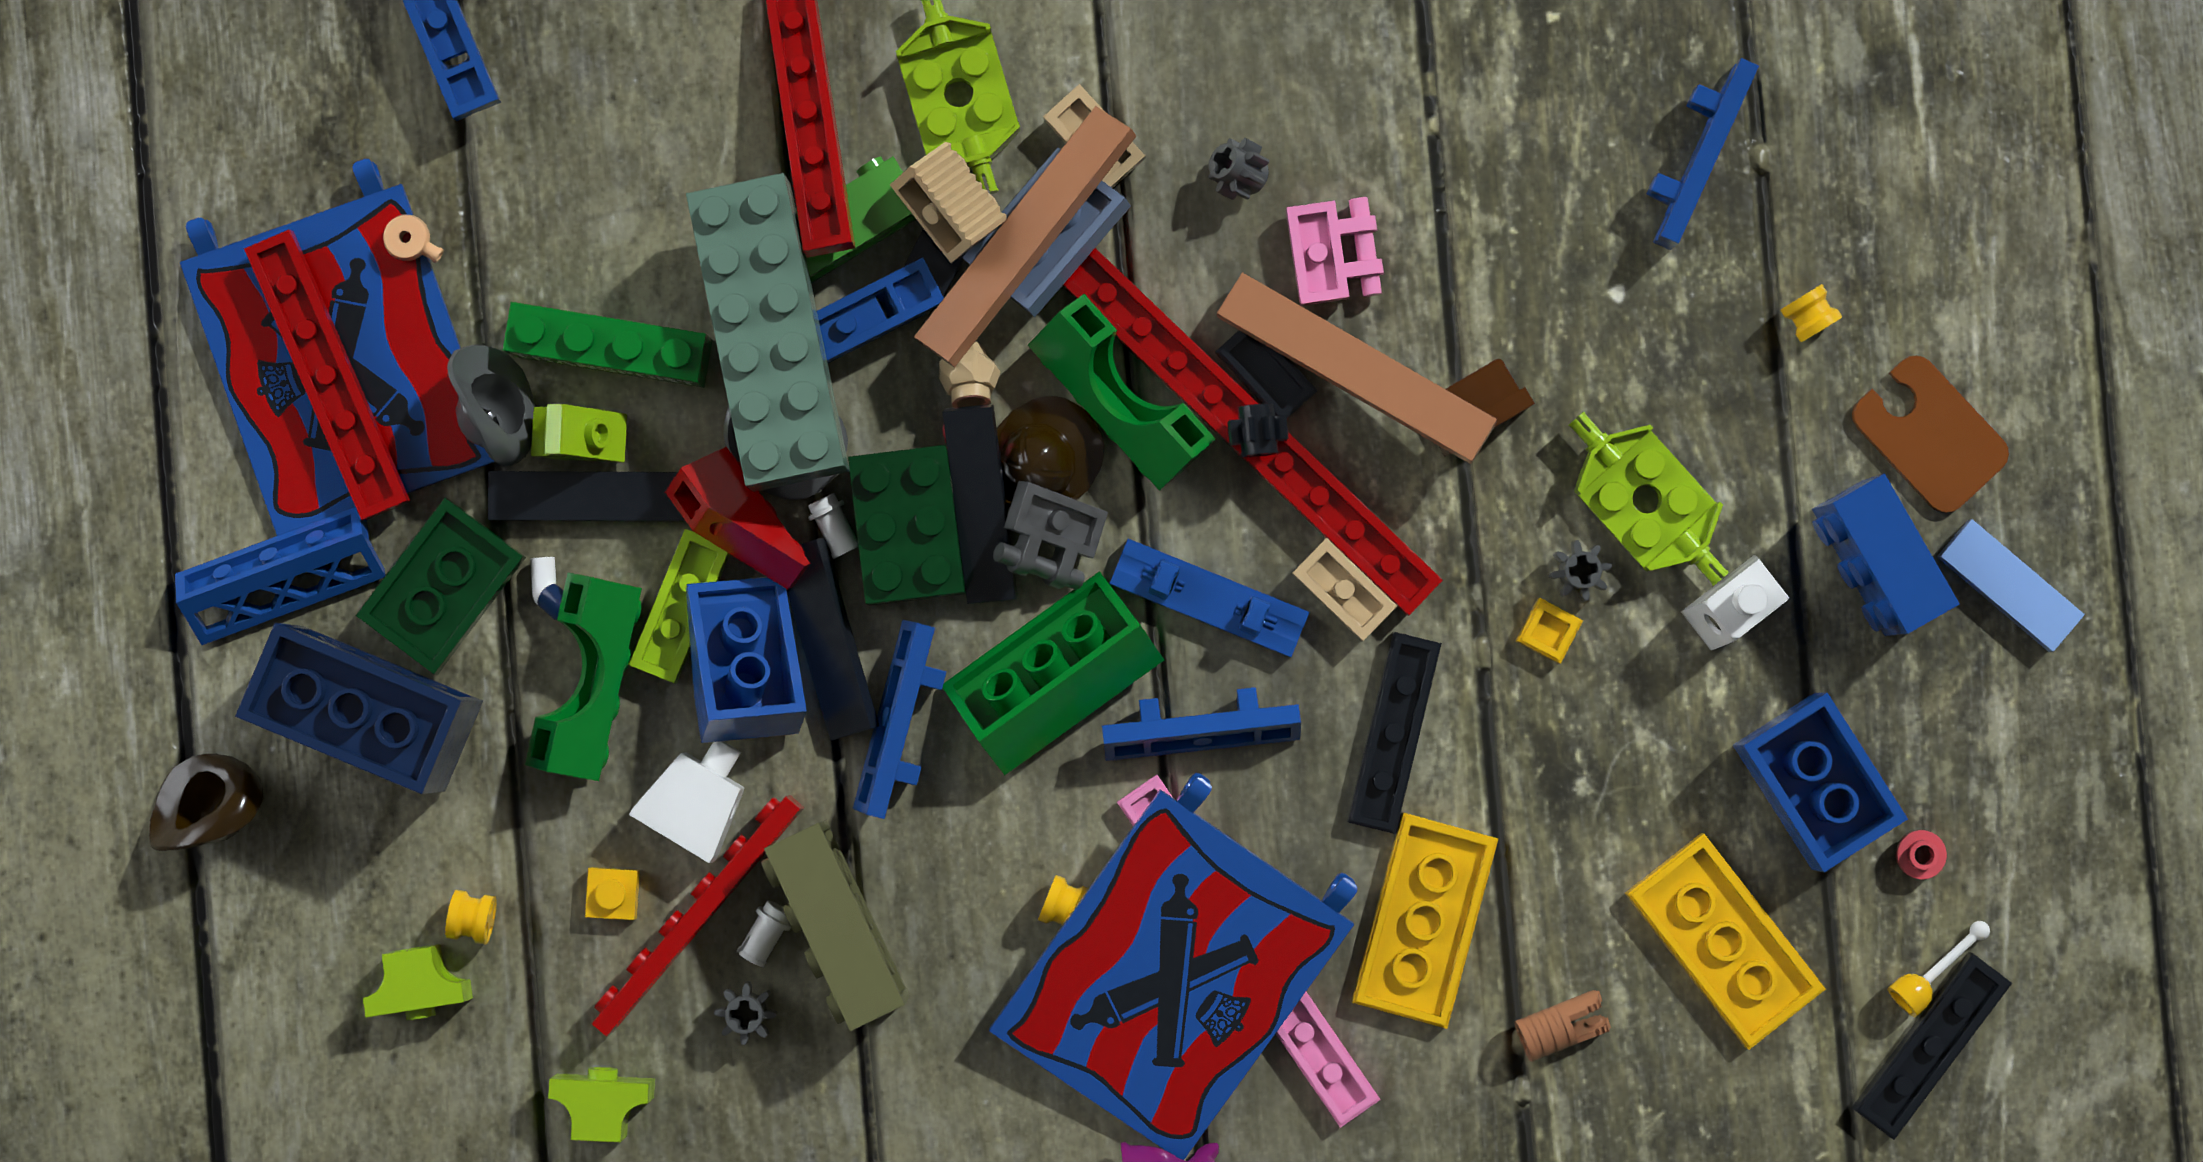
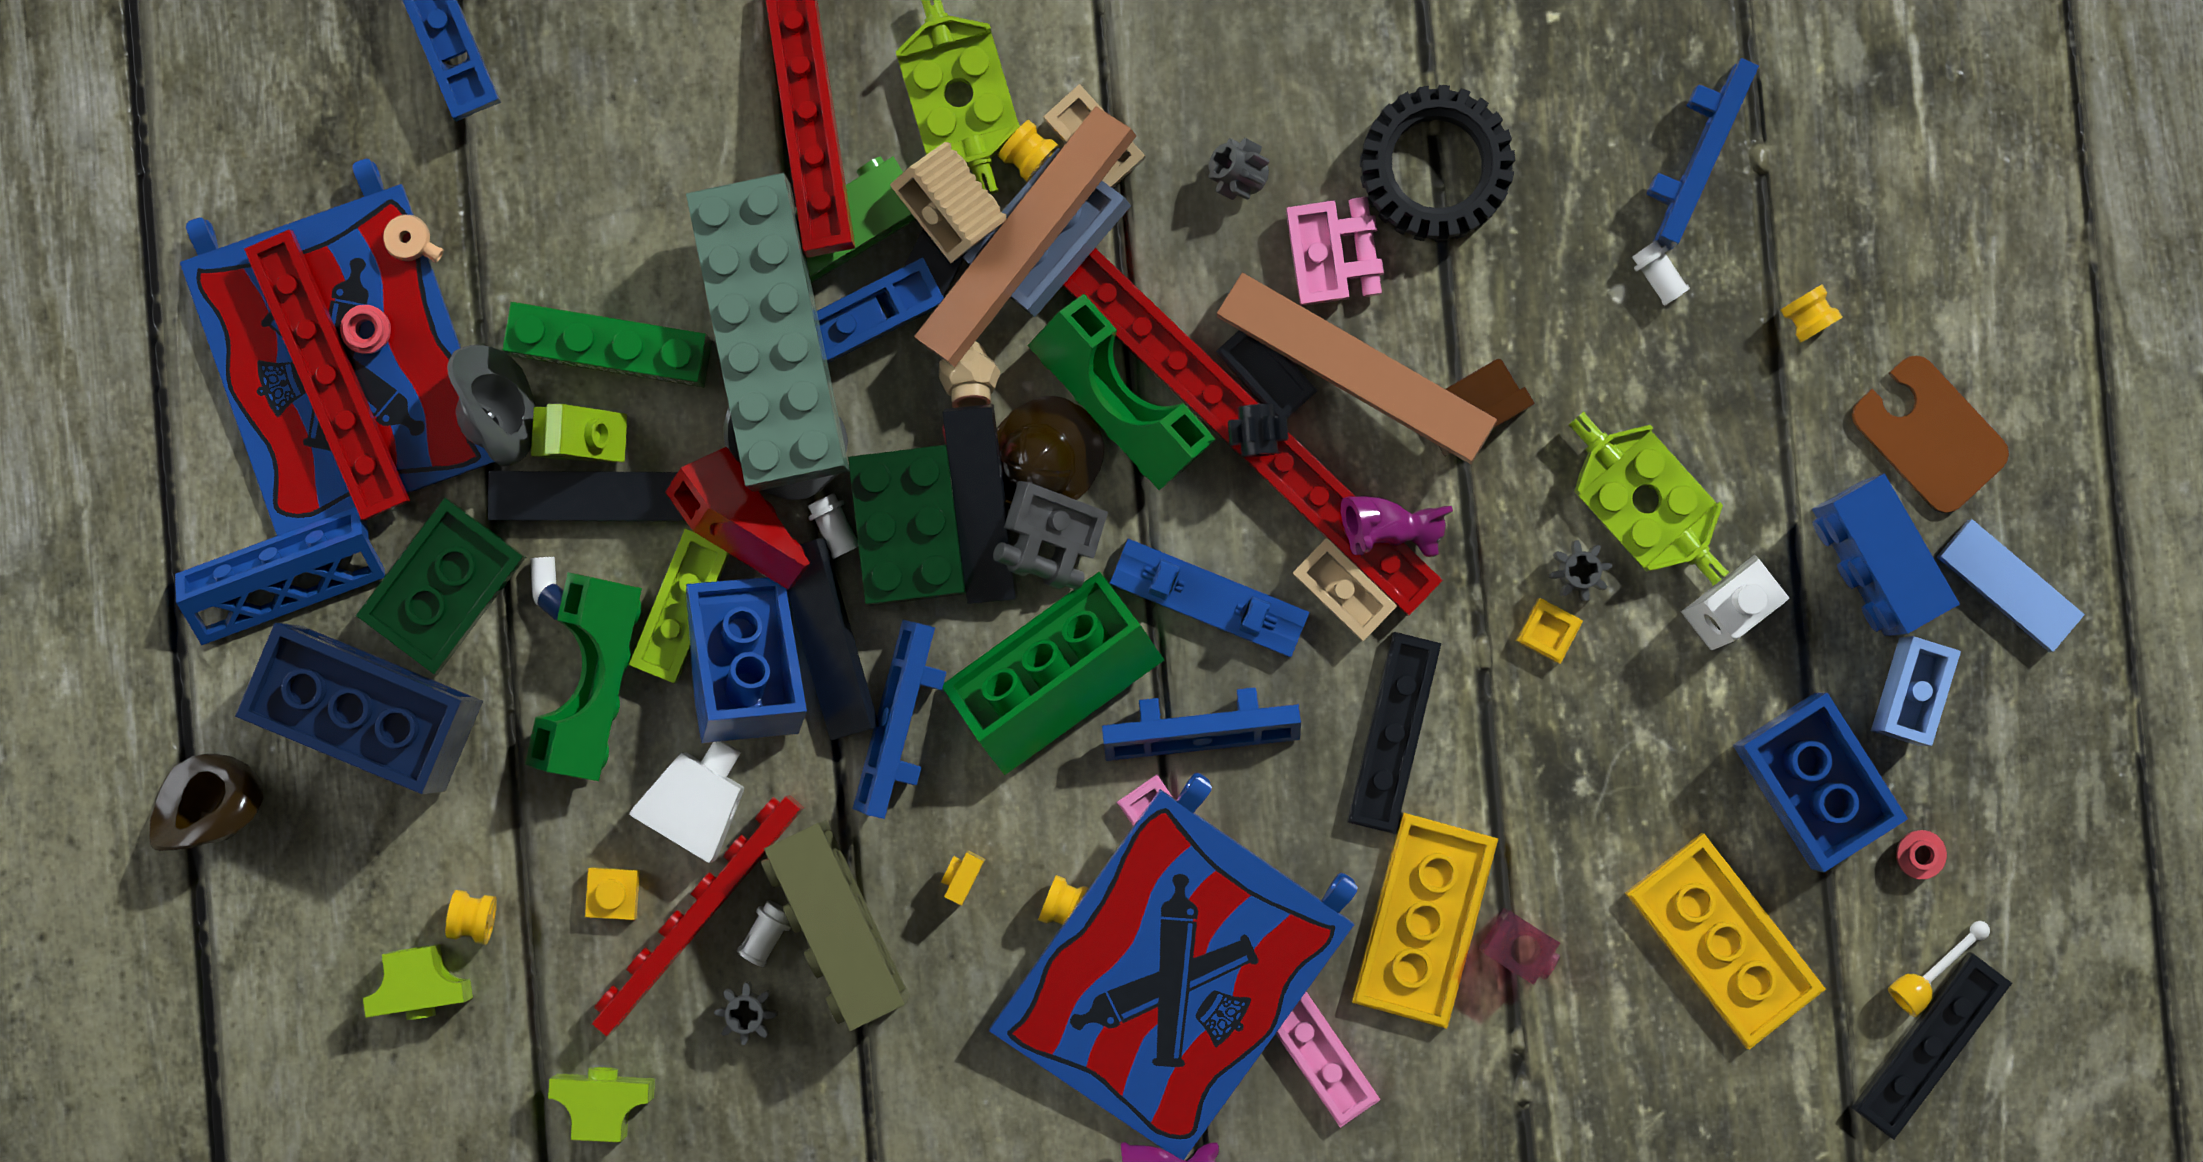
nougat hinge [1514,990,1611,1062] -> none
none -> coral plate [340,305,391,354]
none -> yellow plate [941,850,985,906]
none -> yellow wheel [998,120,1059,182]
none -> magenta animal [1340,496,1453,557]
none -> black tyre [1360,85,1515,242]
none -> clear pink brick [1478,908,1560,985]
none -> white pin [1632,240,1690,306]
none -> light blue brick [1871,636,1961,746]

